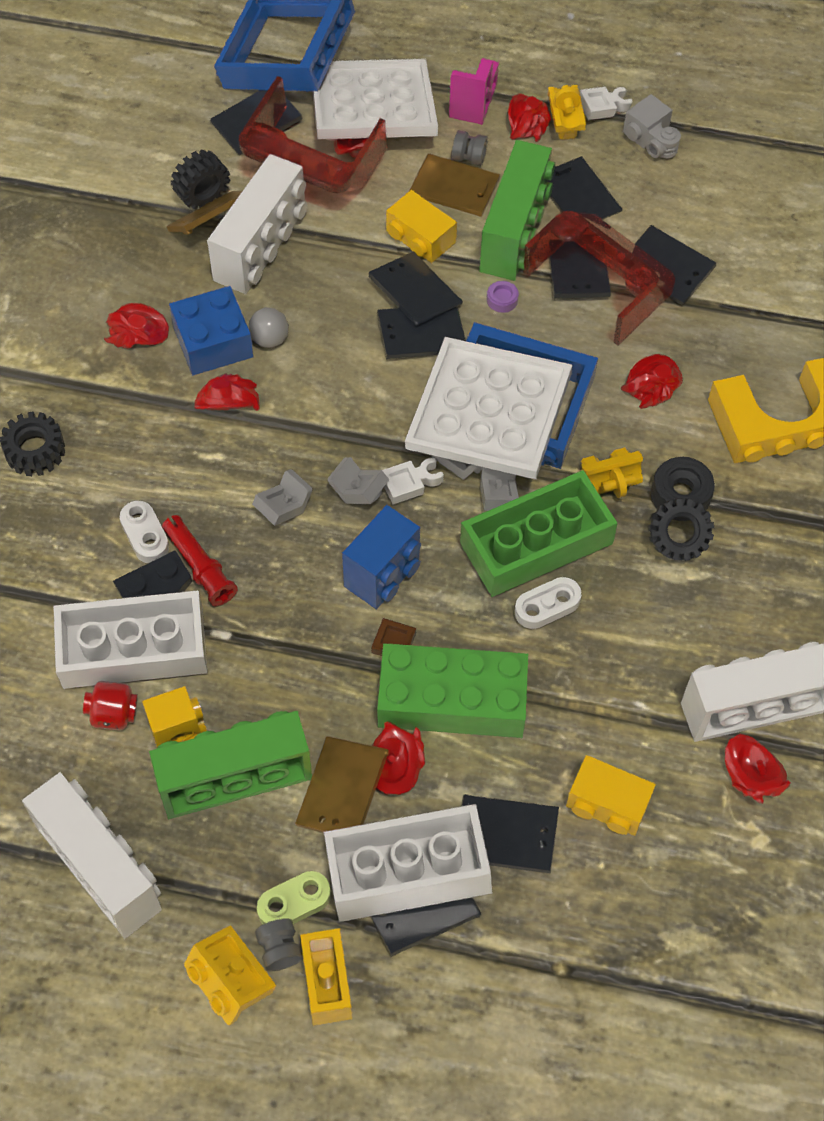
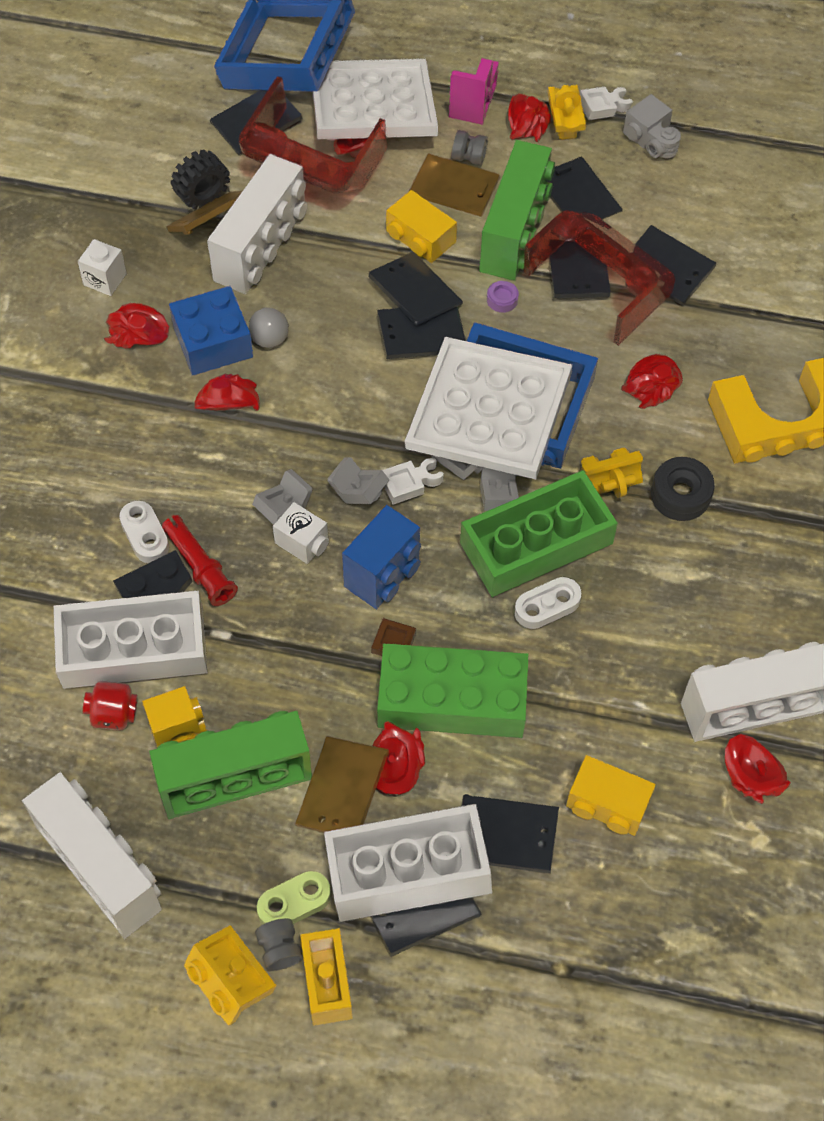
black tyre [0,412,65,477] -> none
black tyre [648,498,714,561] -> none
none -> white brick [78,239,127,296]
none -> white brick [273,502,329,564]

